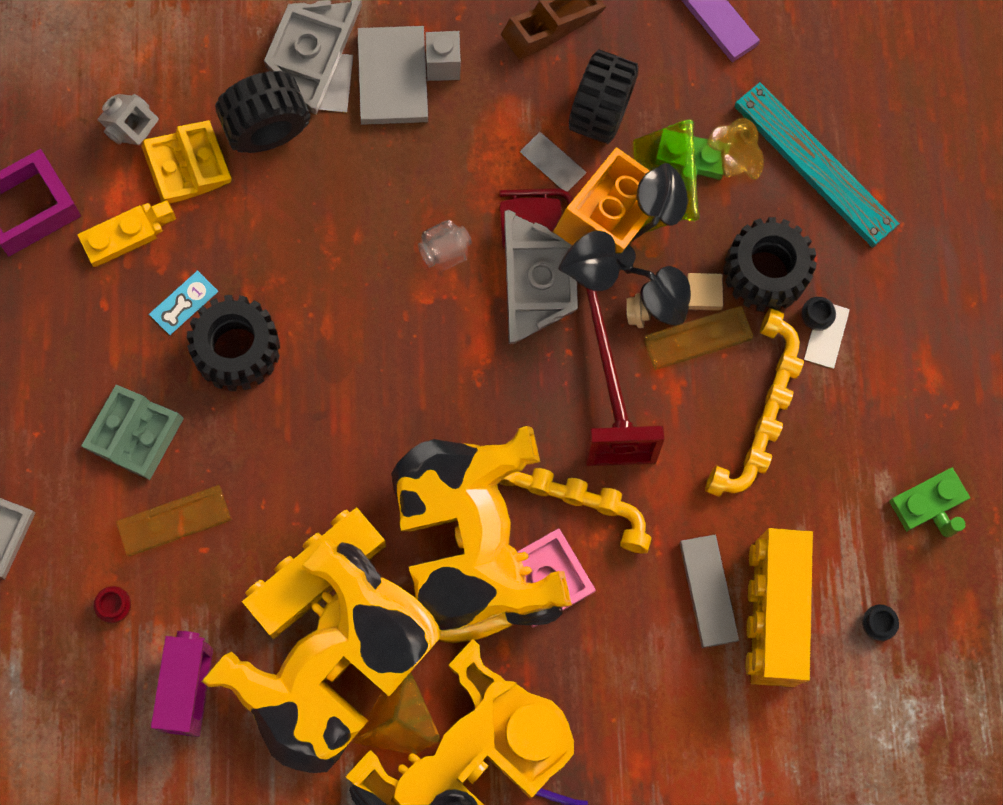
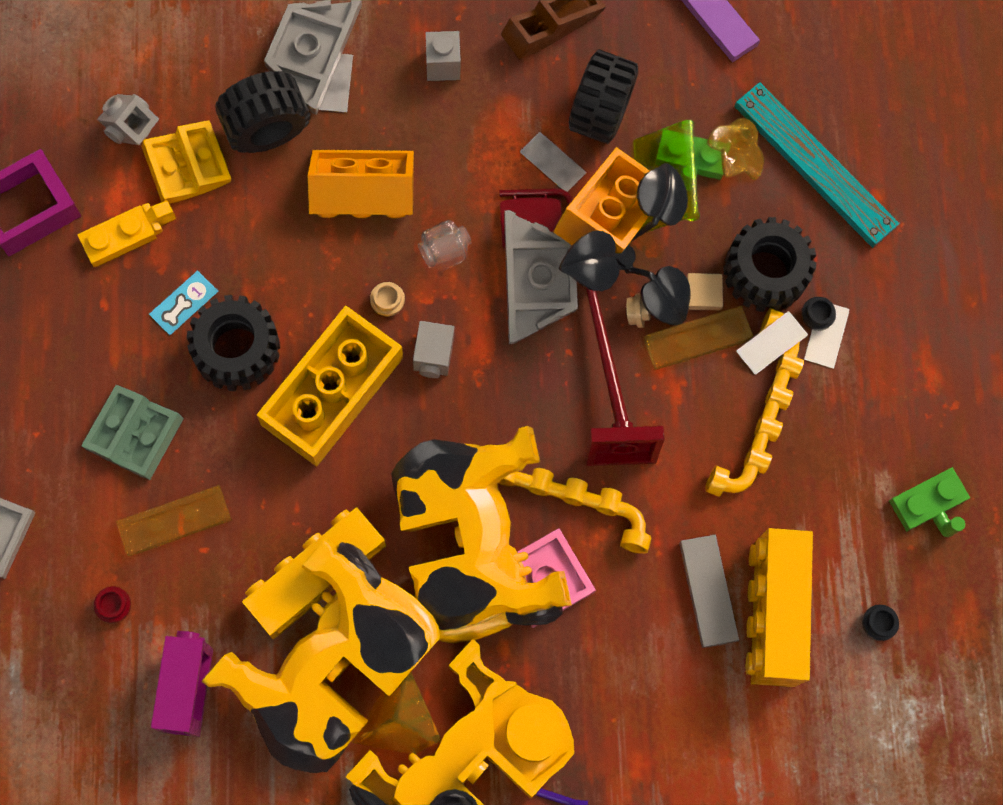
light grey tile [358,26,428,124] -> none
none -> yellow brick [257,305,403,467]
none -> light orange slope [308,150,414,218]
none -> tan plate [370,282,405,316]
none -> light grey brick [413,321,455,378]
none -> white sticker [736,311,808,375]

